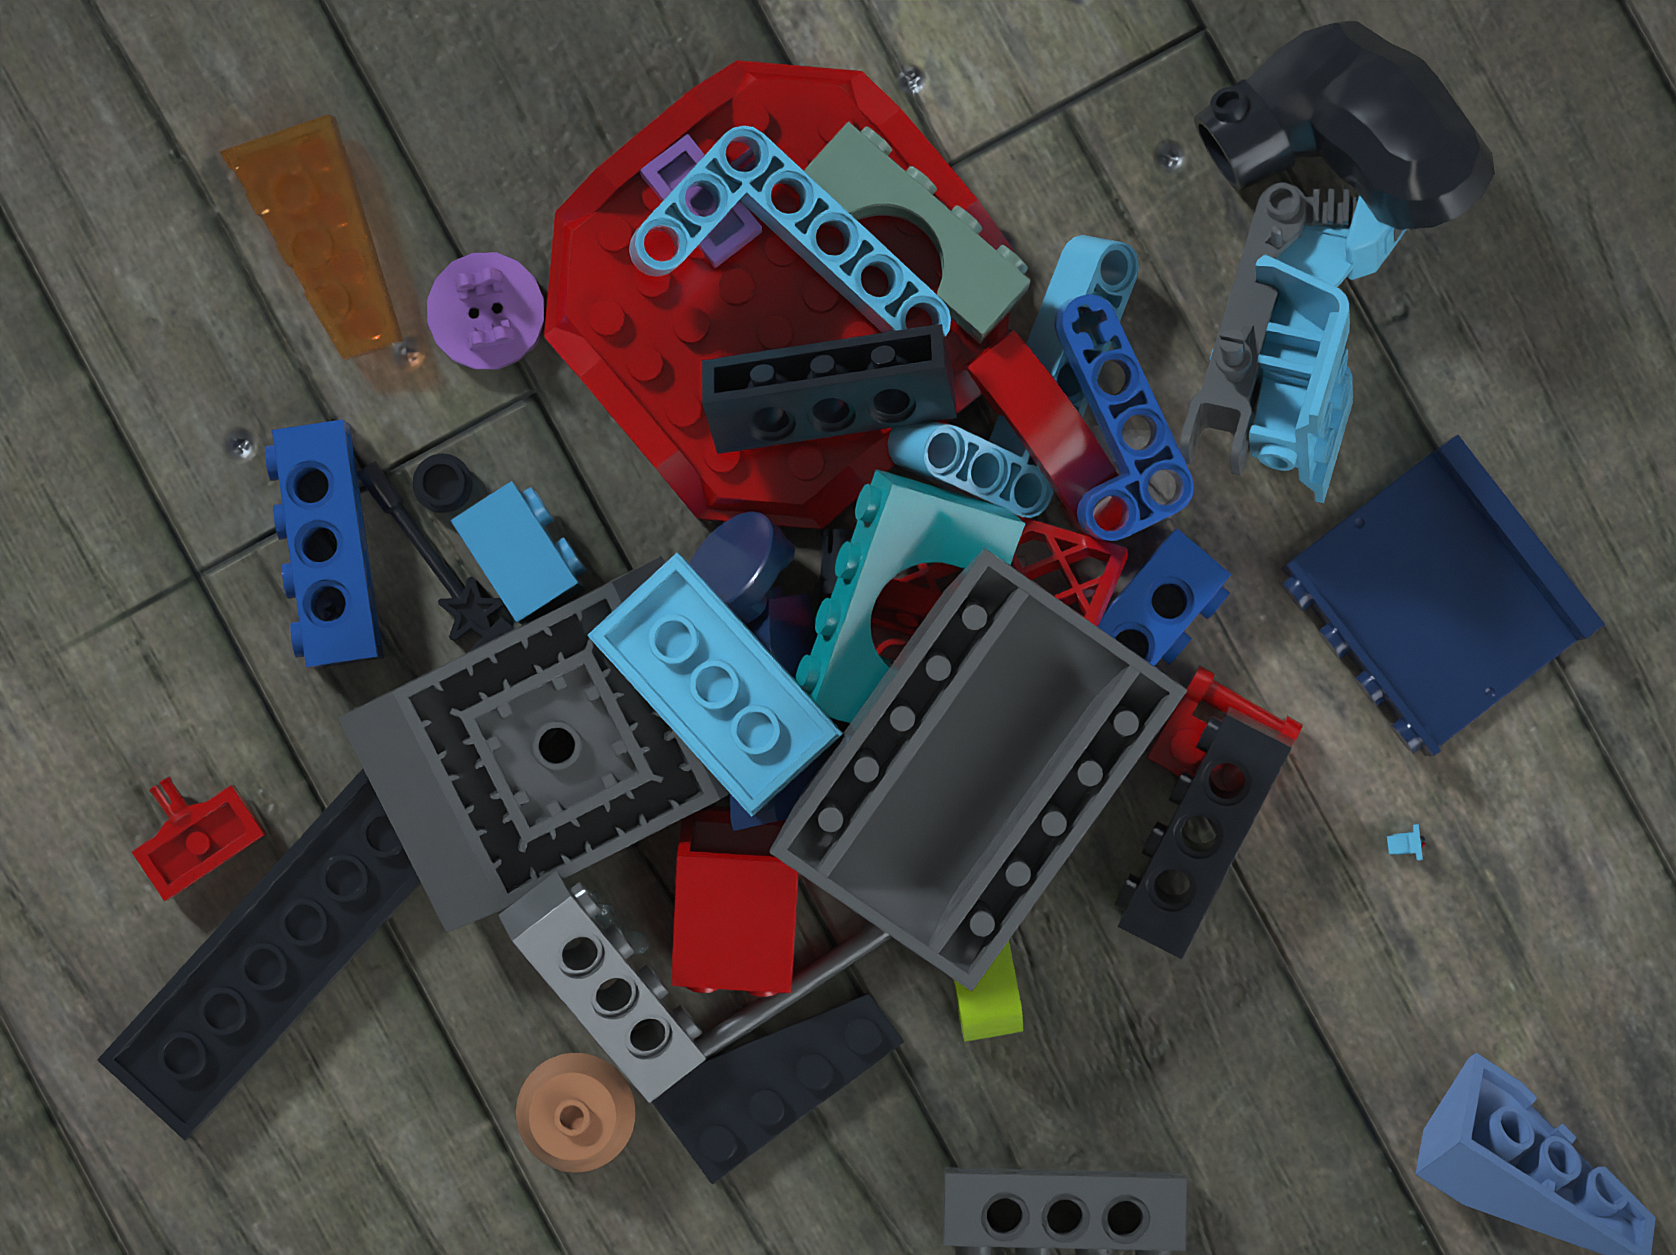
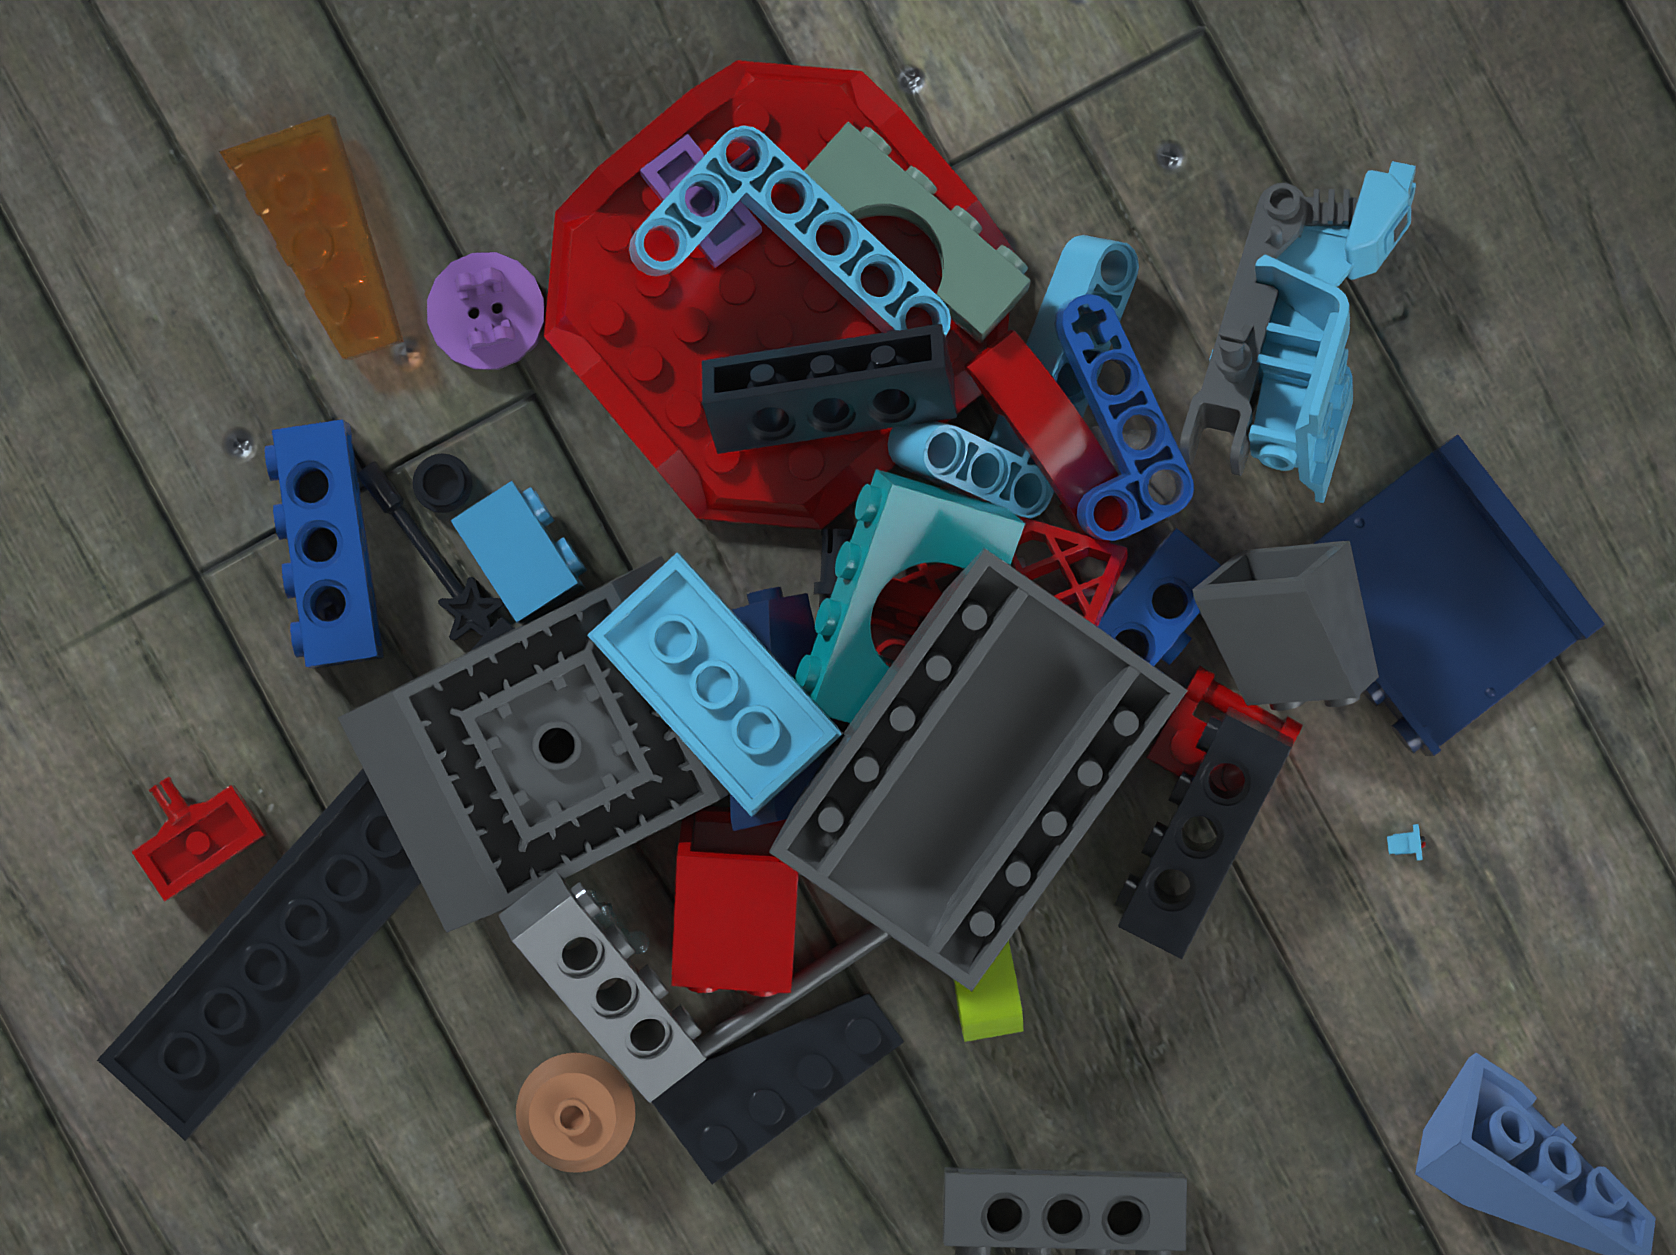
dark blue tile [689,512,795,624] -> none
black piece [1194,20,1495,230] -> none
none -> dark grey slope [1192,541,1379,711]

